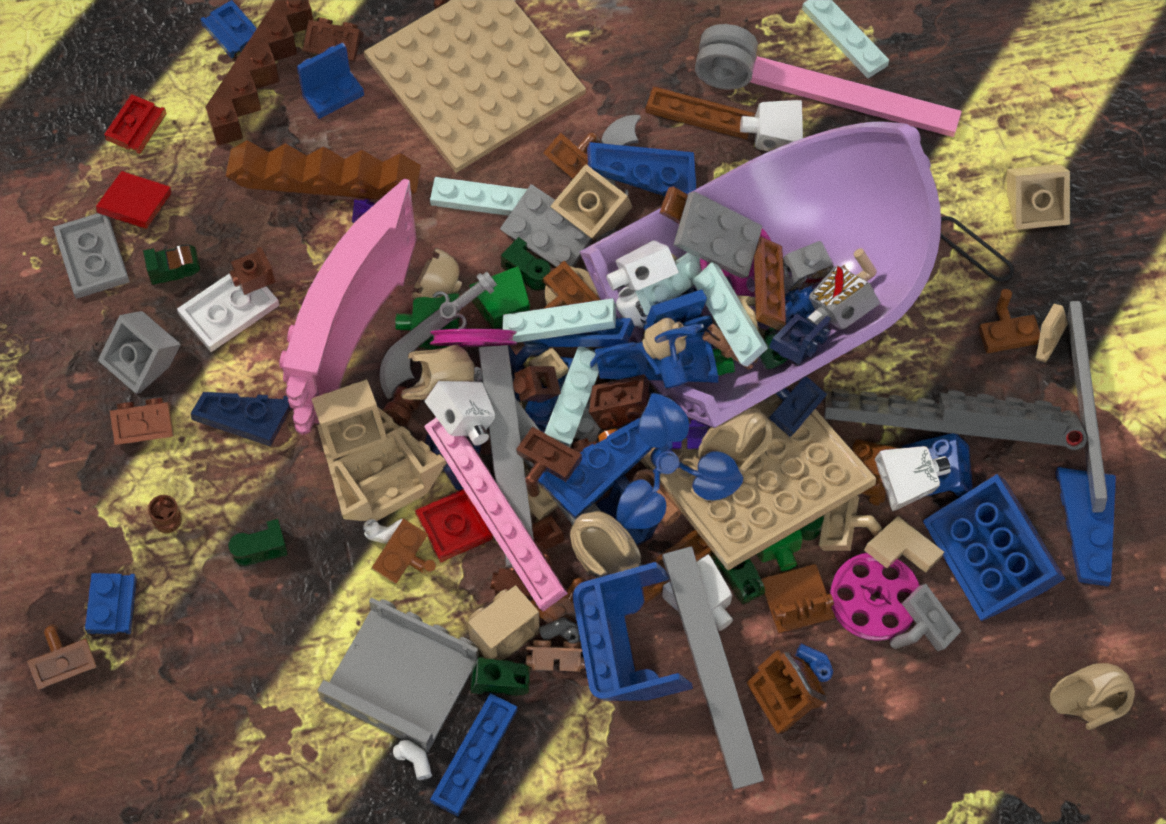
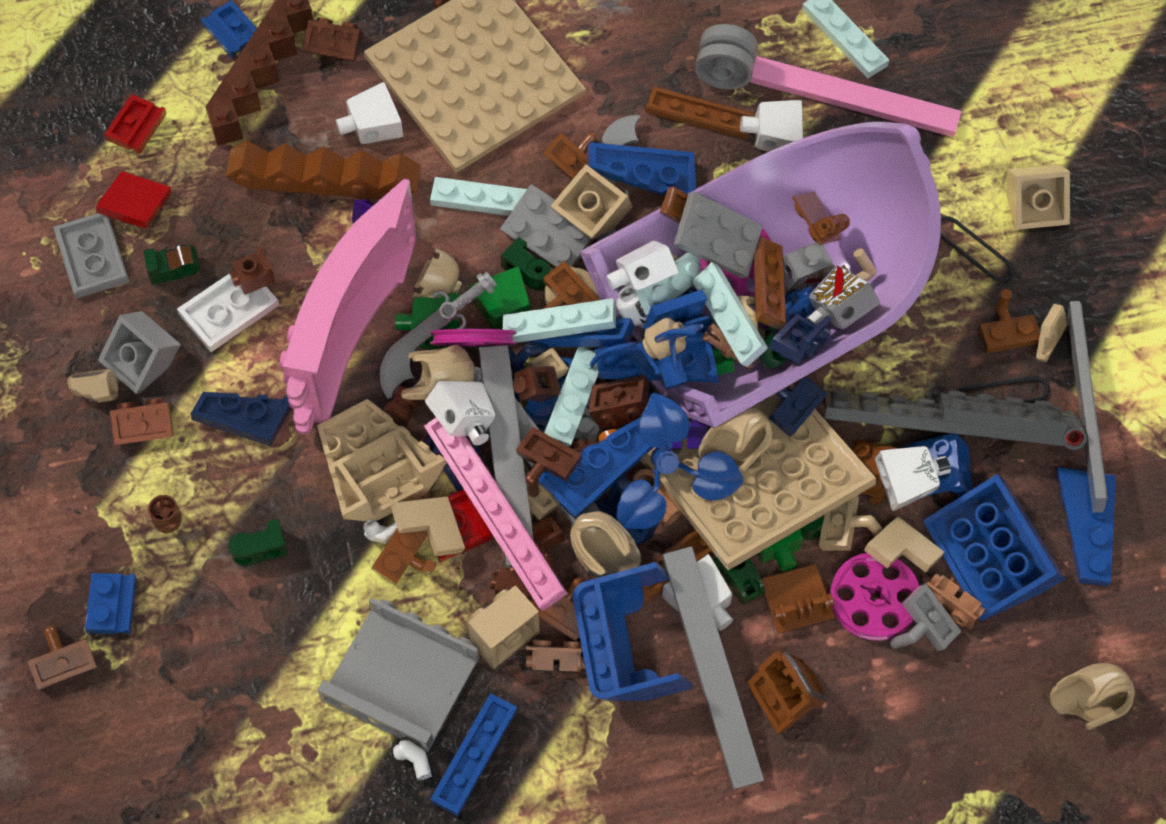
blue bracket [297,43,364,119] -> none
tan brick [311,379,388,460] -> none
dark green leg [470,657,530,696] -> none
dark grey arm [539,617,580,644] -> none
blue arm [795,643,833,682] -> none
none -> tan rock [67,369,118,403]
none -> white torso [335,82,403,144]
none -> tan tile [391,496,465,556]
none -> dark orange hinge [792,191,850,246]
none -> nougat hinge [927,574,986,630]
none -> black piece [956,376,1050,403]

